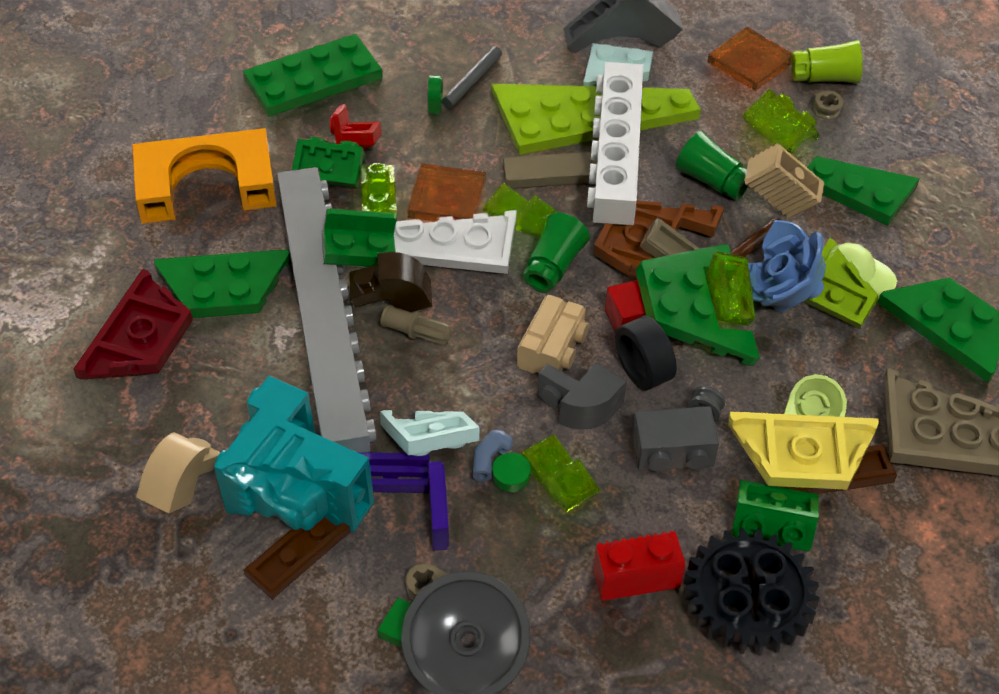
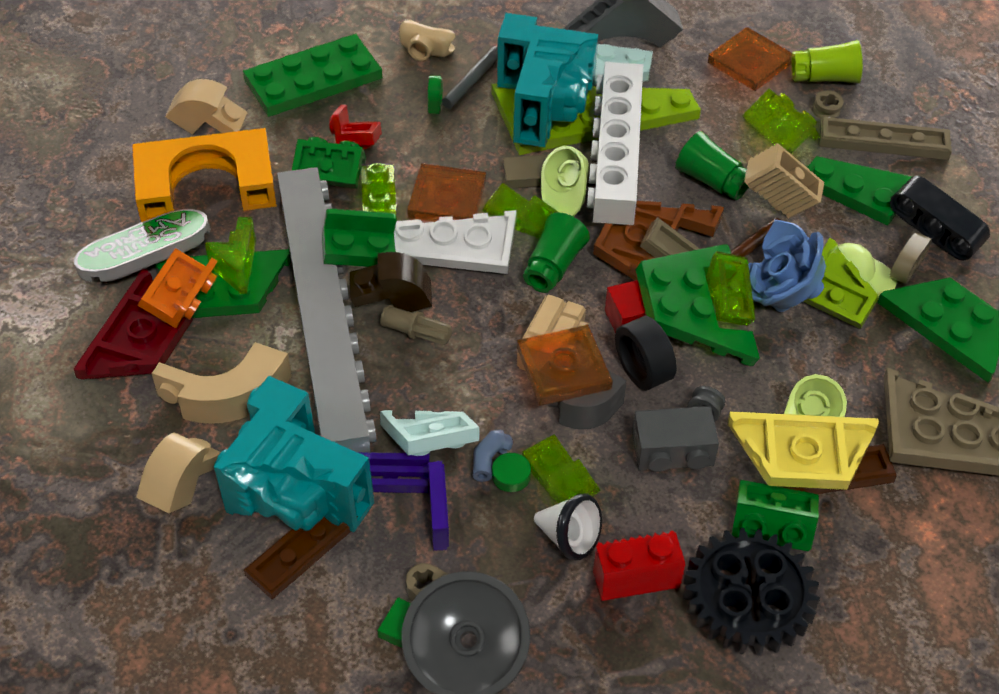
none -> tile [74,209,211,282]
none -> orange bracket [138,248,218,328]
none -> tan arch [152,342,291,424]
none -> tan brick [165,79,247,135]
none -> clear neon green slope [205,217,256,294]
none -> tan piece [399,20,455,61]
none -> teal brick [497,13,599,147]
none -> clear orange tile [517,325,613,406]
none -> white hat [534,493,602,561]
none -> yellowish green cap [541,146,590,217]
none -> dark tan tile [819,117,952,160]
none -> black beam [890,176,990,261]
none -> dark tan beam [890,232,932,284]

